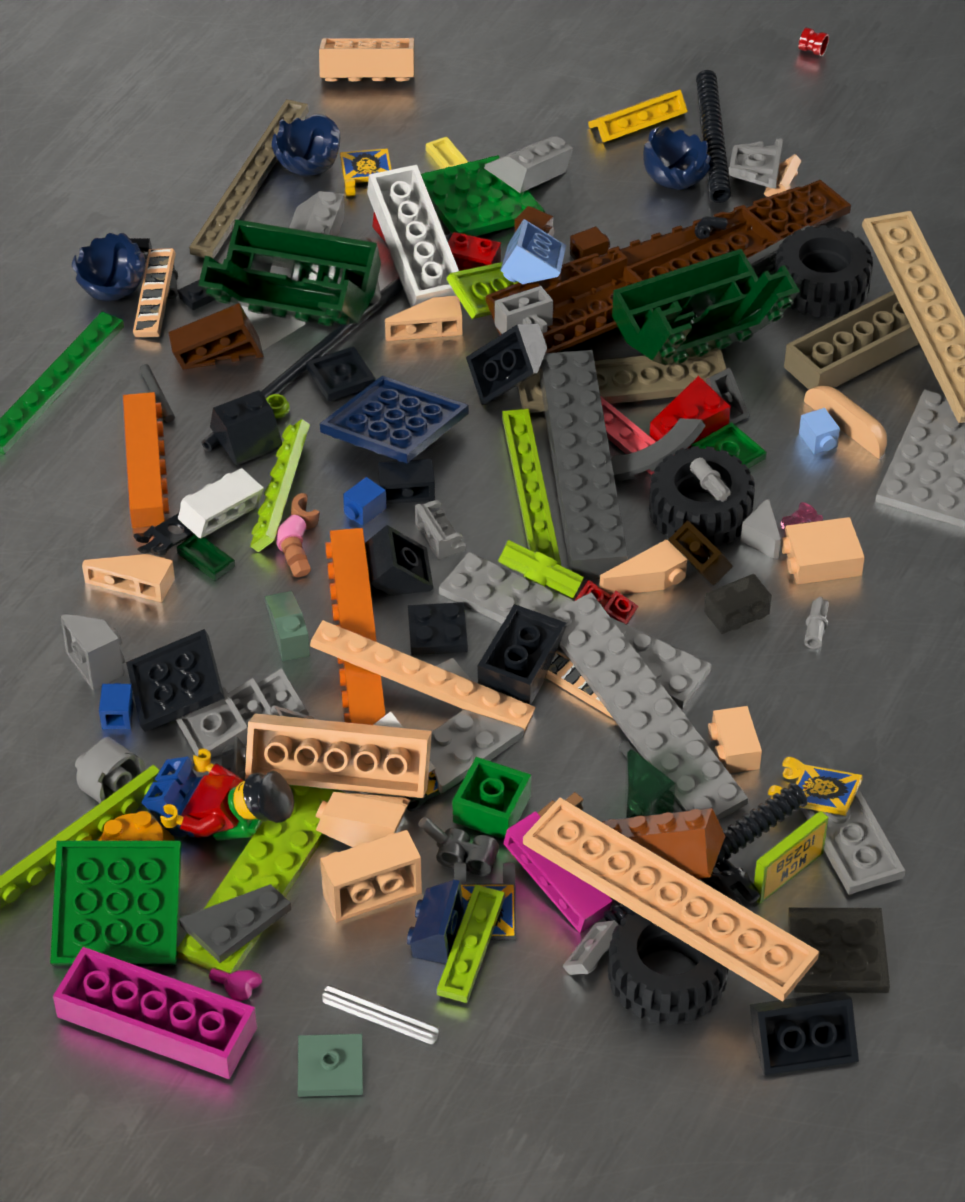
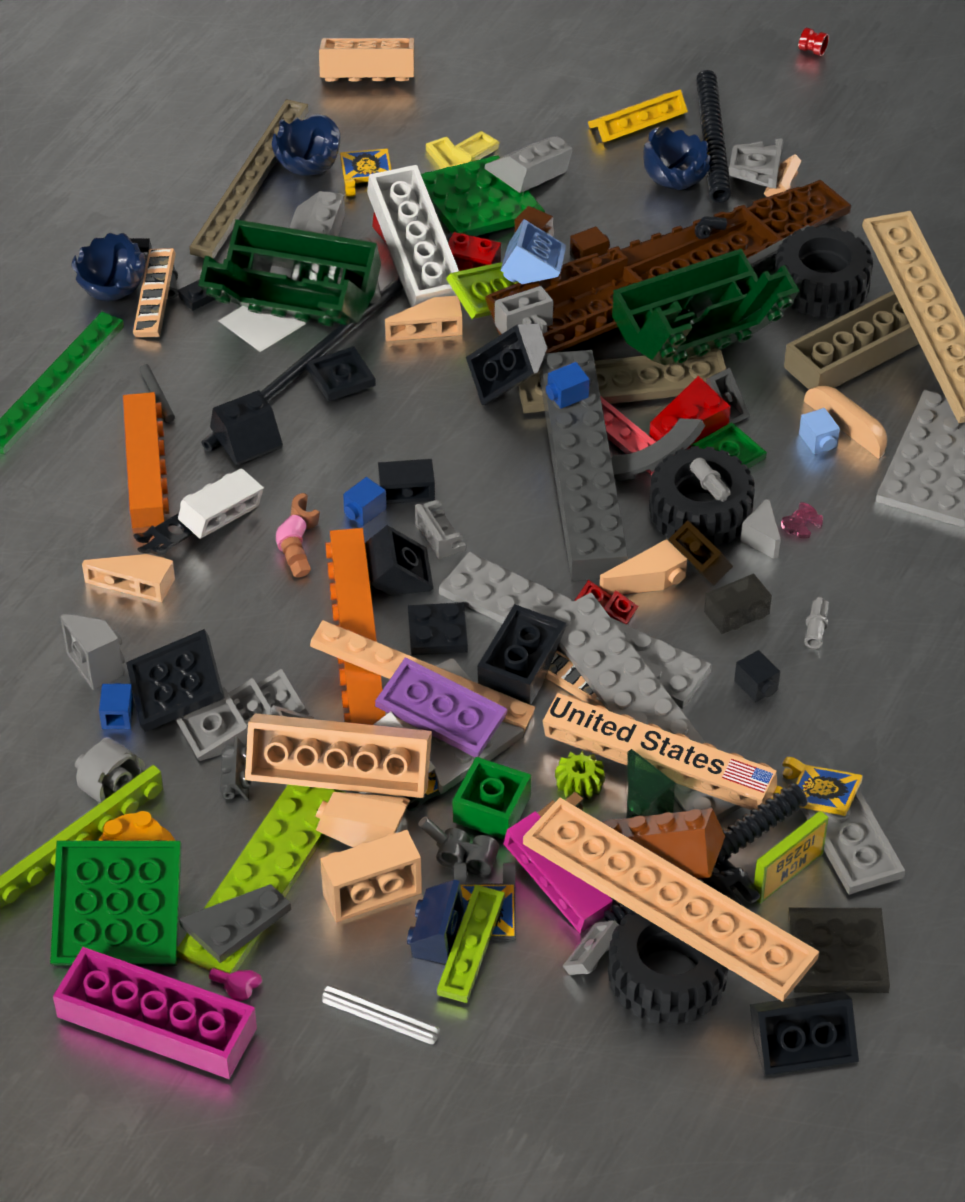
piece [141,749,294,841] -> none
reddish brown wedge [168,303,264,370] -> none
dark green tile [177,534,235,581] -> none
lime plate [250,419,310,552] -> none
sand green slope [265,591,310,662] -> none
lime plate [266,394,290,418] -> none
sand green plate [298,1034,363,1097] -> none
dark blue plate [320,375,469,463] -> none
lime piece [497,540,584,599] -> none
lime plate [502,409,561,566] -> none
light nougat brick [708,706,762,774] -> none
light nougat brick [780,517,865,585] -> none
none -> medium lavender plate [375,657,507,757]
none -> light yellow tile [451,131,500,163]
none -> light nougat brick [543,693,777,810]
none -> blue brick [546,362,590,409]
none -> lime gear [555,750,605,800]
none -> black brick [734,650,780,703]

